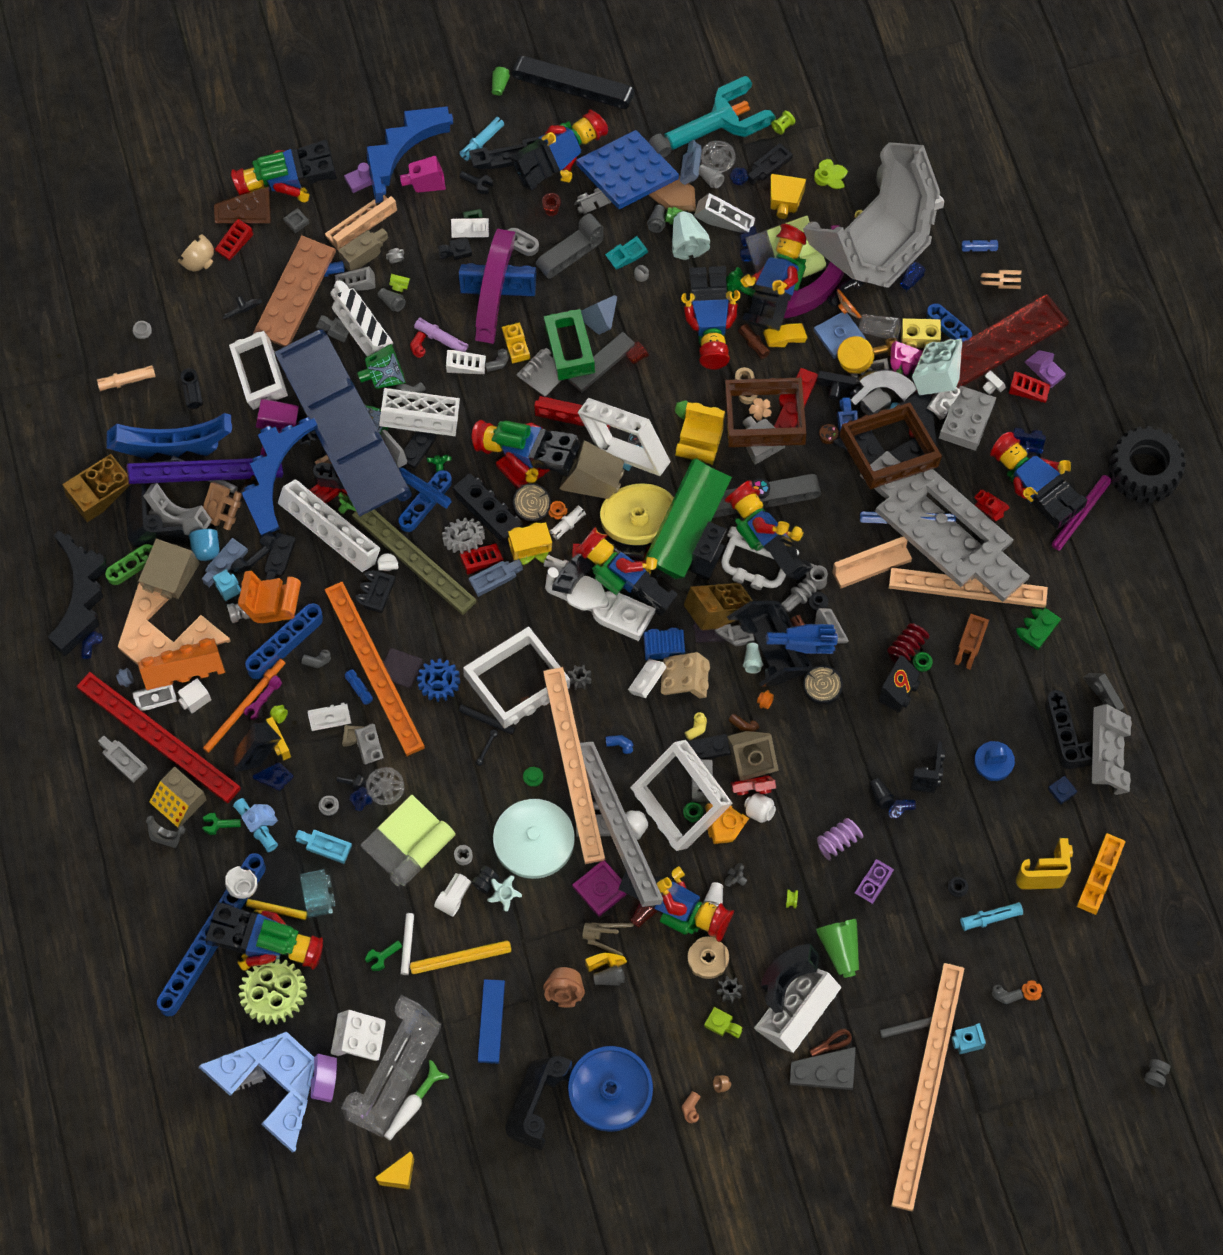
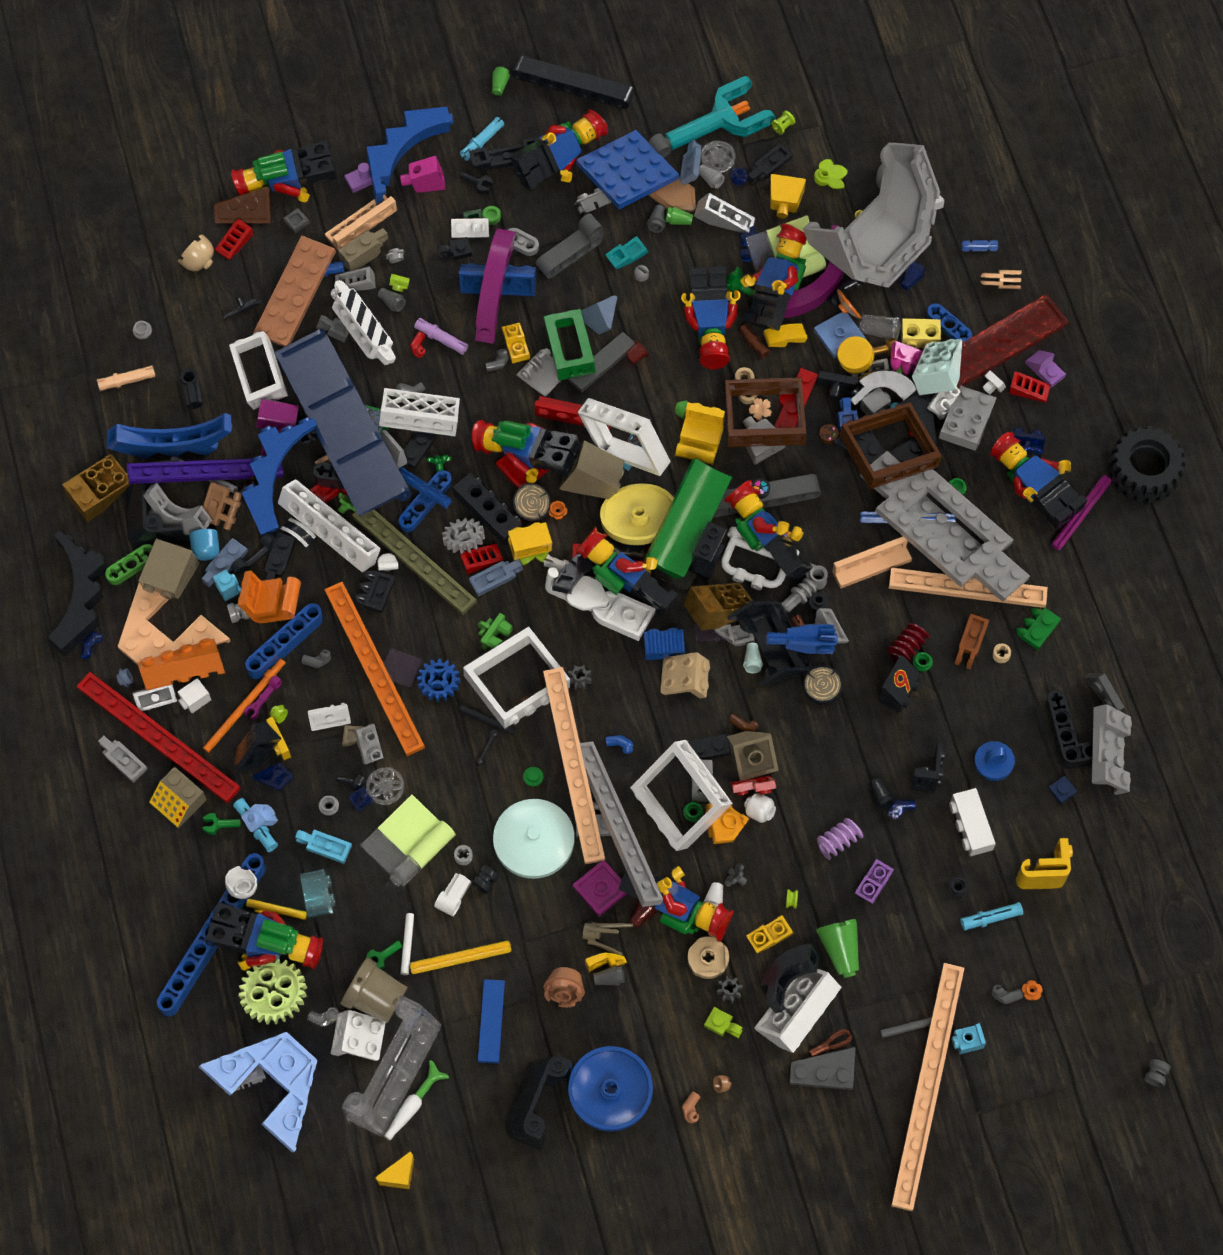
dark grey helmet [146,816,185,848] -> none
medium lavender slope [311,1054,337,1102] -> none
blue axle [345,670,373,705] -> none
green torso [357,344,406,388] -> none
white slope [446,350,486,374] -> none
light aqua animal [487,876,522,911] -> none
clear red piece [542,193,561,216] -> none
white pin [550,505,586,540] -> none
white head [626,810,648,840] -> none
white plate [628,659,666,698] -> none
light aqua cone [672,211,710,260] -> none
light yellow arm [684,712,707,741] -> none
orange plate [757,690,774,709] -> none
red hips [974,490,1010,521] -> none
light orange slope [1077,833,1126,915] -> none
none -> sticker [280,518,316,547]
none -> clear arm [307,1007,339,1026]
none -> dark tan piece [340,957,408,1023]
none -> bright green hips [478,613,513,651]
none -> bright green tile [482,206,501,225]
none -> yellow slope [746,915,794,954]
none -> green plate [949,478,967,495]
none -> white brick [949,788,995,856]
none -> tan bush [992,643,1011,663]

